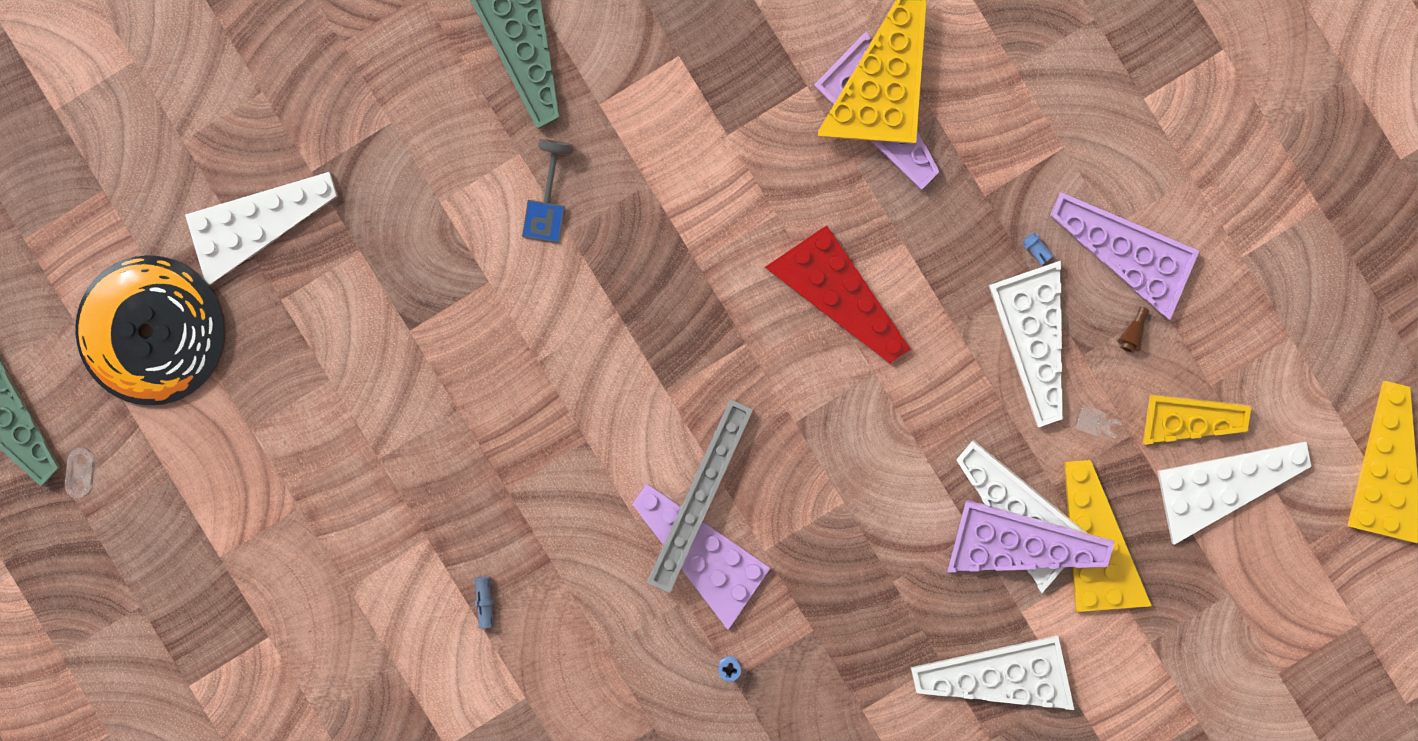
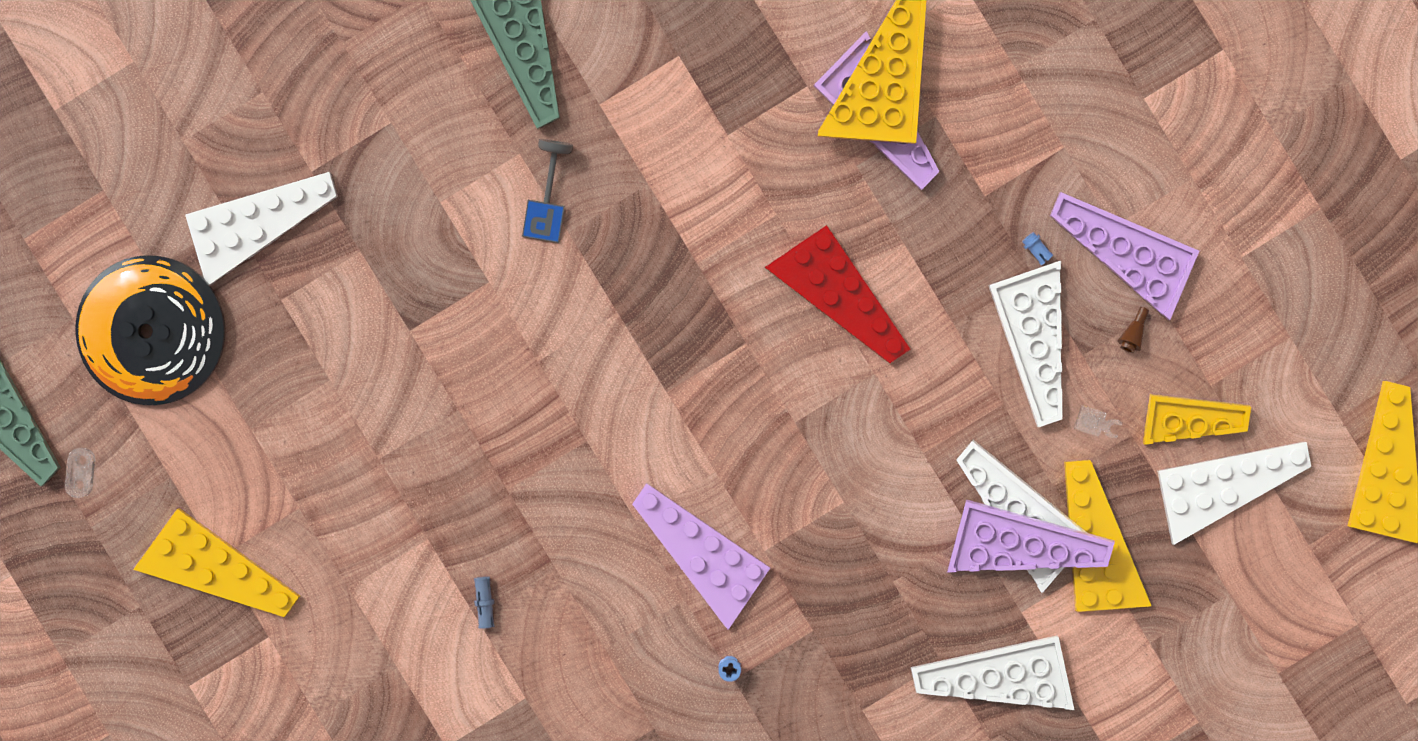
light grey plate [646,399,753,593] -> none
none -> yellow wing [133,508,300,617]

